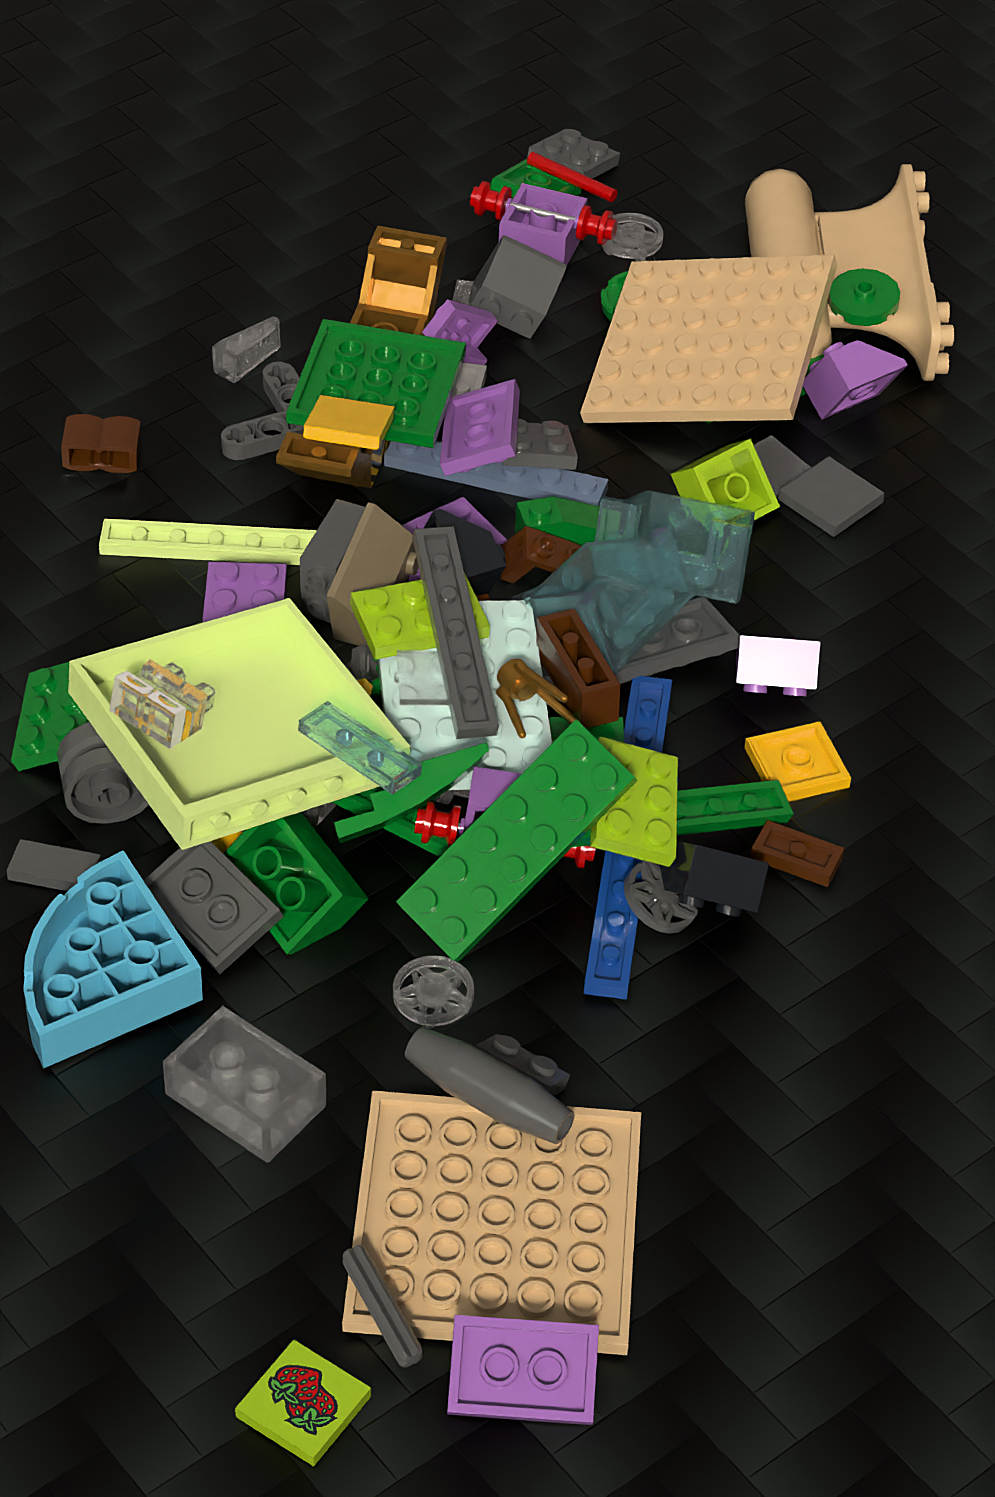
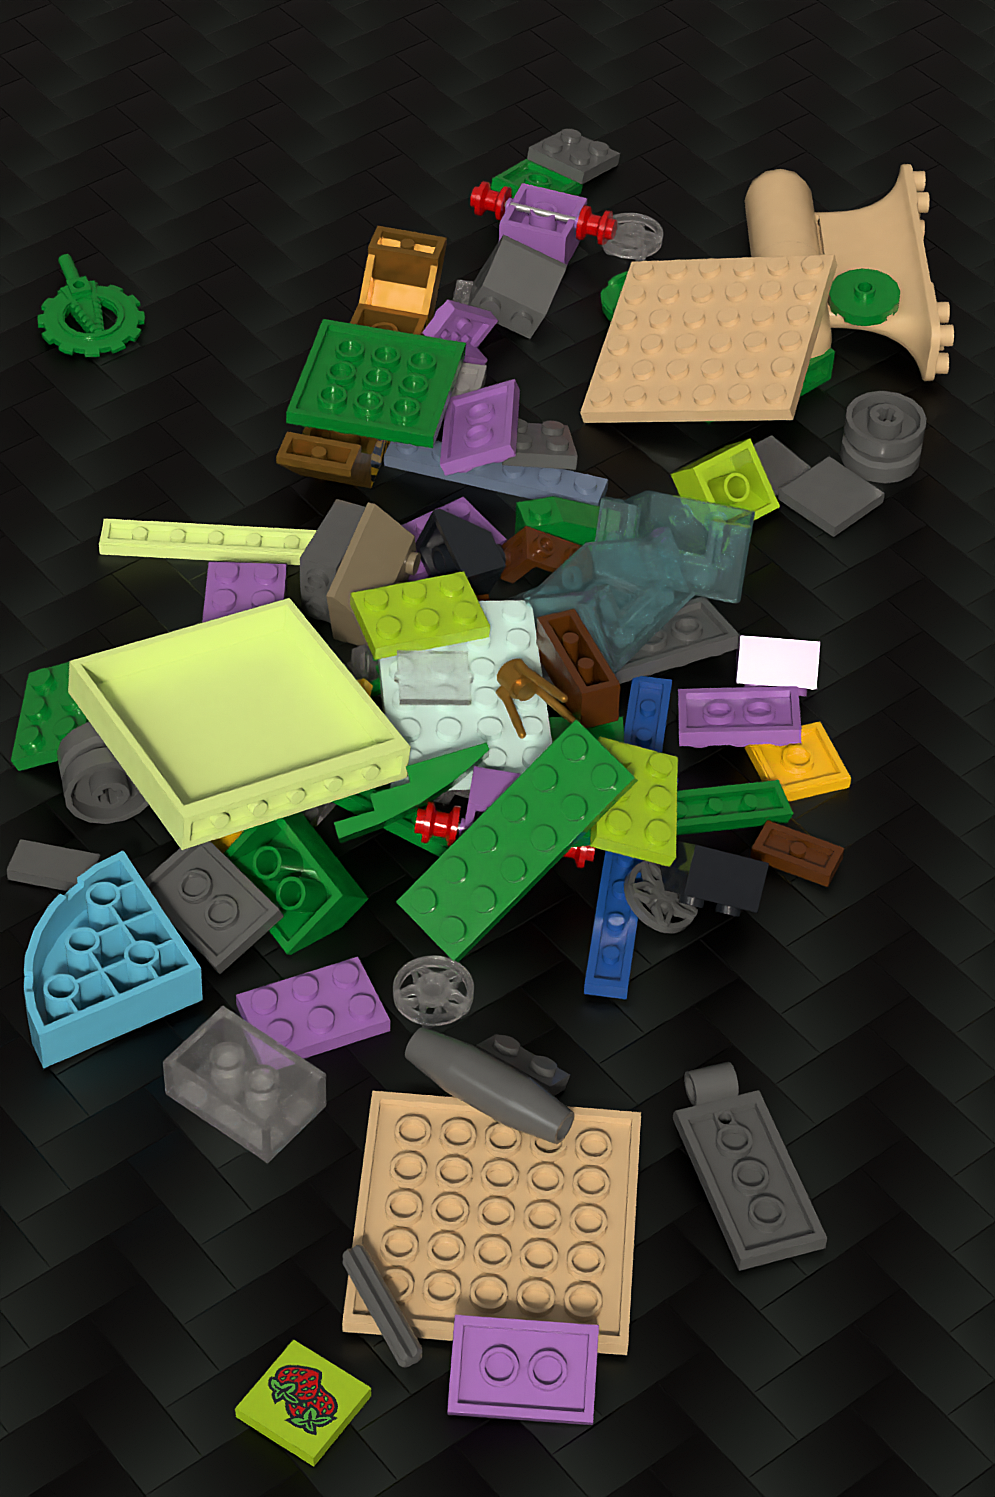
reddish brown brick [61,414,141,473] -> none
clear hips [109,659,216,749] -> none
clear slope [212,316,280,383] -> none
dark grey beam [221,362,304,460] -> none
clear light blue tile [298,701,422,795] -> none
yellow tile [303,395,394,450] -> none
dark grey plate [413,526,499,739] -> none
red bar [527,152,618,203] -> none
medium lavender slope [803,340,908,419] -> none
none -> green bar [37,254,145,357]
none -> medium lavender plate [236,957,390,1070]
none -> dark grey hinge [673,1061,827,1271]
none -> medium lavender plate [678,686,801,748]
none -> dark grey wheel [840,391,927,483]

